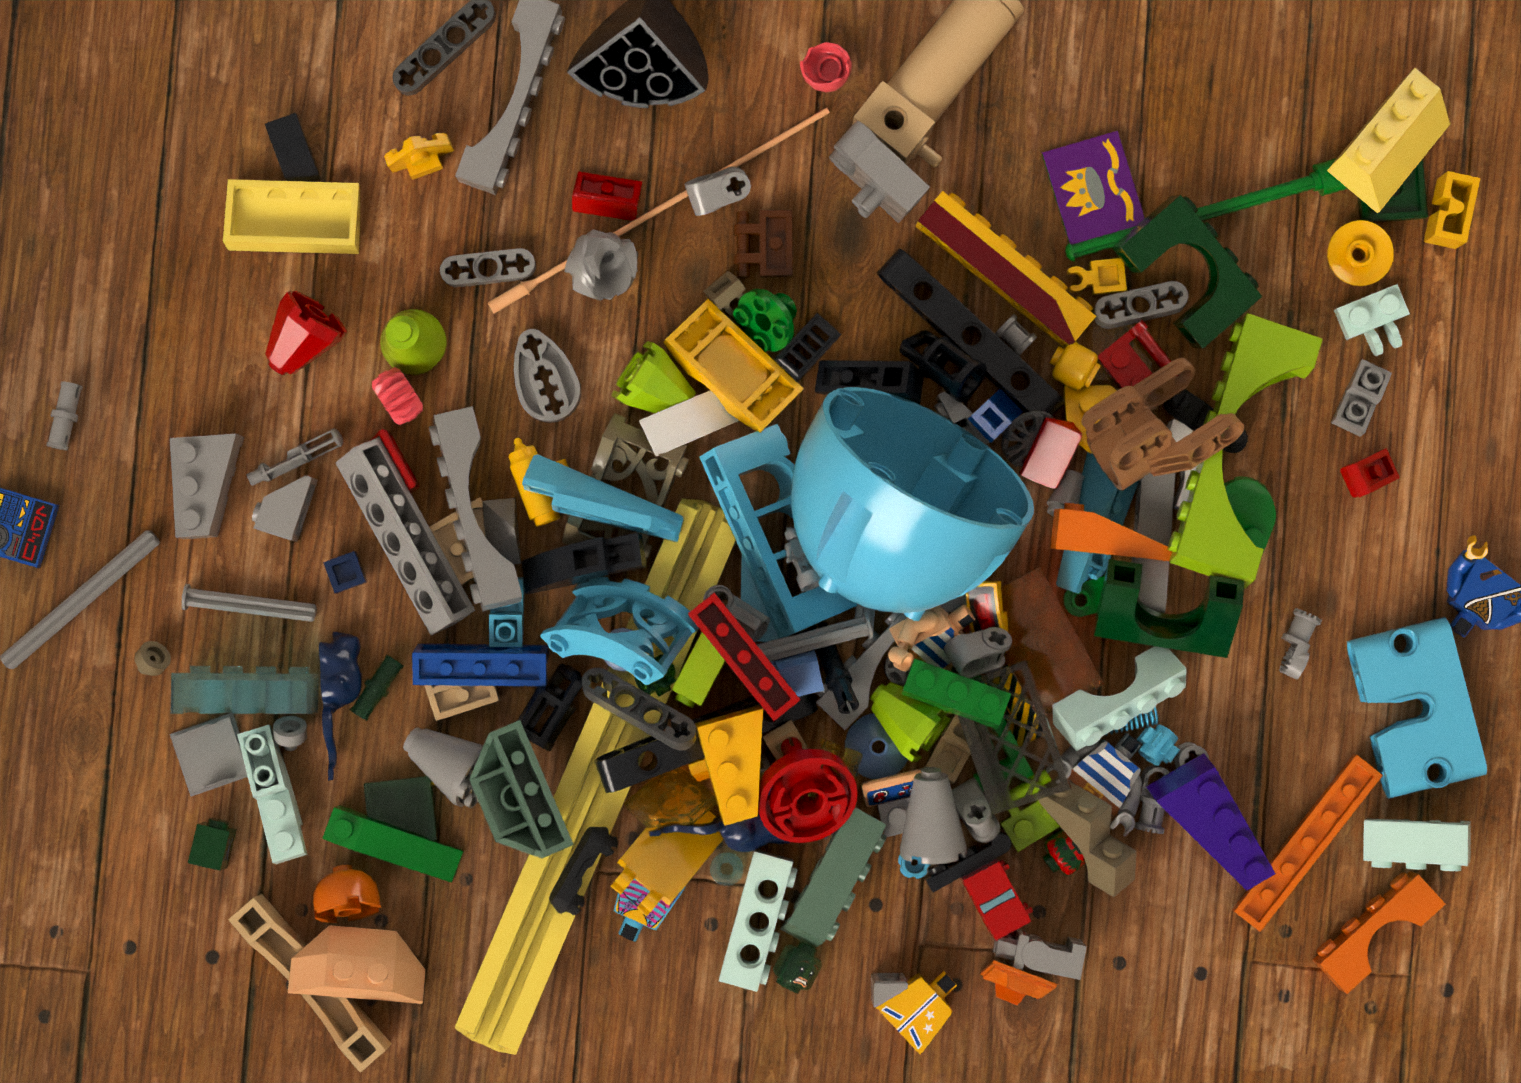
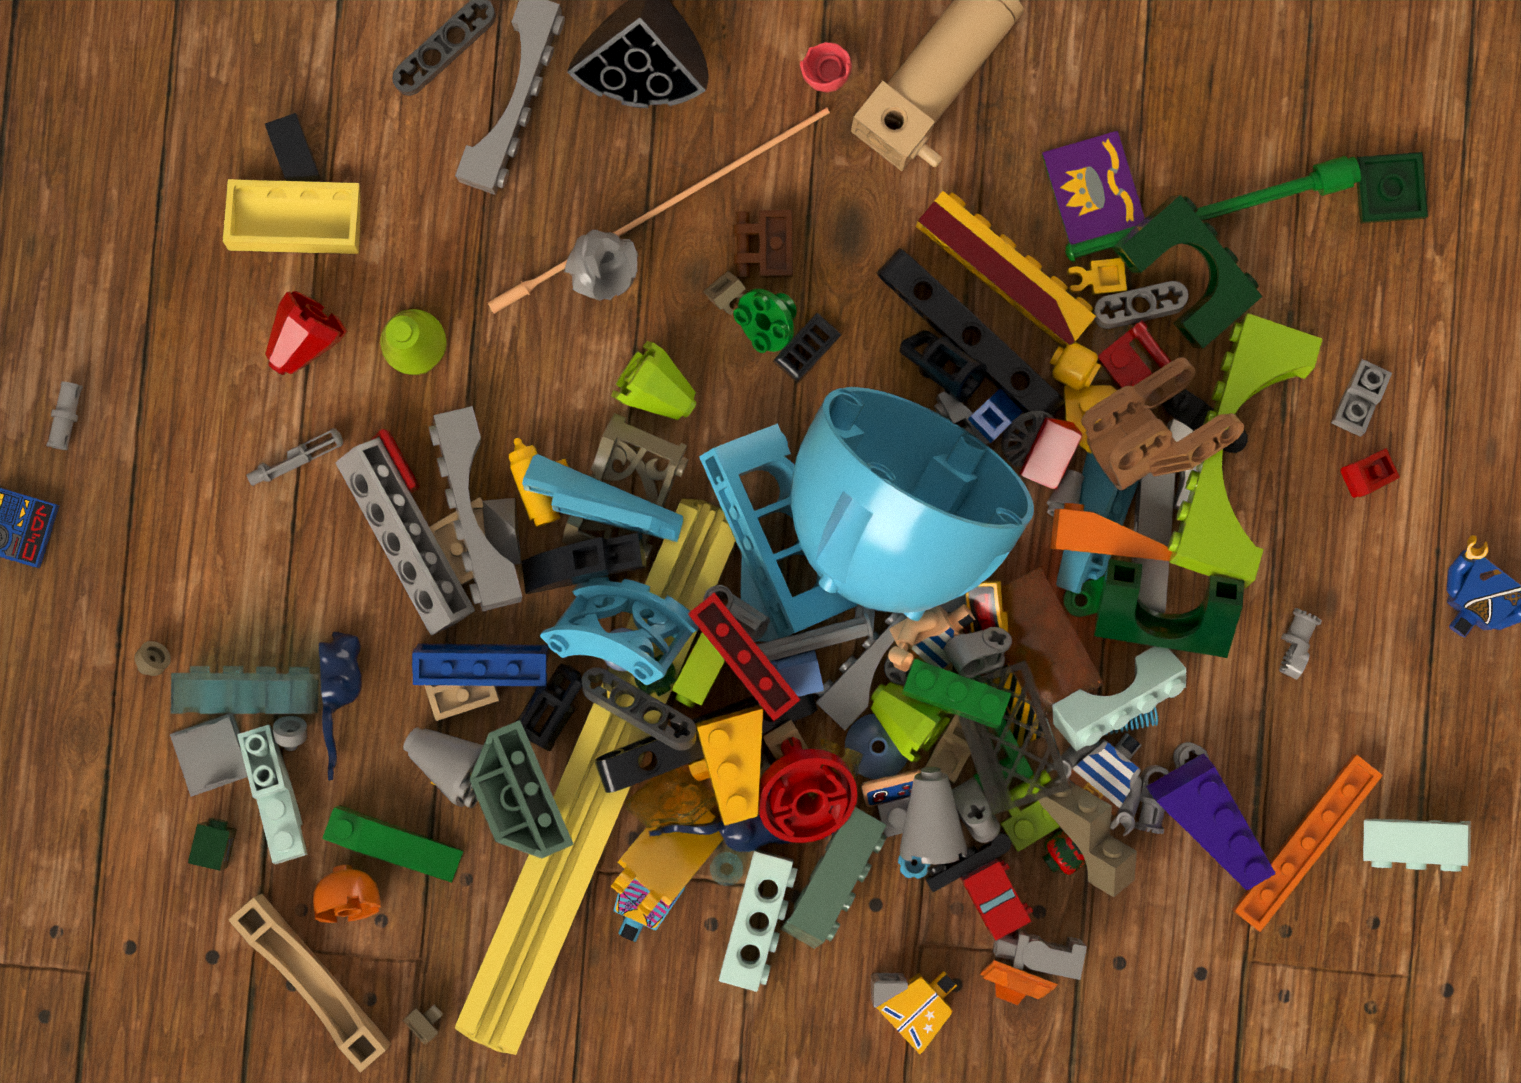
light grey axle [0,530,160,669] -> none
light grey wedge [170,433,244,539] -> none
light grey axle [182,584,317,622] -> none
light grey slope [252,475,318,542] -> none
light nougat wedge [288,925,426,1004] -> none
dark blue plate [323,551,367,594] -> none
clear green pin [349,654,404,721] -> none
clear green wing [364,776,438,840] -> none
coral gear [372,367,423,425] -> none
yellow plate [384,133,454,180] -> none
light grey beam [440,248,536,287] -> none
medium azure slope [489,577,525,647] -> none
light grey piece [514,329,581,423] -> none
black piece [549,827,618,916] -> none
red slope [572,171,642,221] -> none
white sticker [639,390,739,456] -> none
yellow slope [663,299,804,433] -> none
light grey piece [684,167,751,216] -> none
clear green head [773,941,822,994] -> none
light grey piece [784,527,820,592] -> none
black pin [809,622,859,714] -> none
black slope [815,360,924,405] -> none
light grey piece [829,121,930,223] -> none
light grey bush [995,314,1037,356] -> none
medium azure gear [1137,724,1180,766] -> none
green slope [1224,476,1276,555] -> none
orange arch [1313,871,1446,994] -> none
light yellow slope [1327,68,1450,213] -> none
yellow dish [1327,220,1394,286] -> none
light aqua hinge [1334,284,1410,356] -> none
medium azure connector [1347,617,1487,799] -> none
yellow brick [1424,171,1480,249] -> none
none -> dark tan tile [402,1005,443,1045]

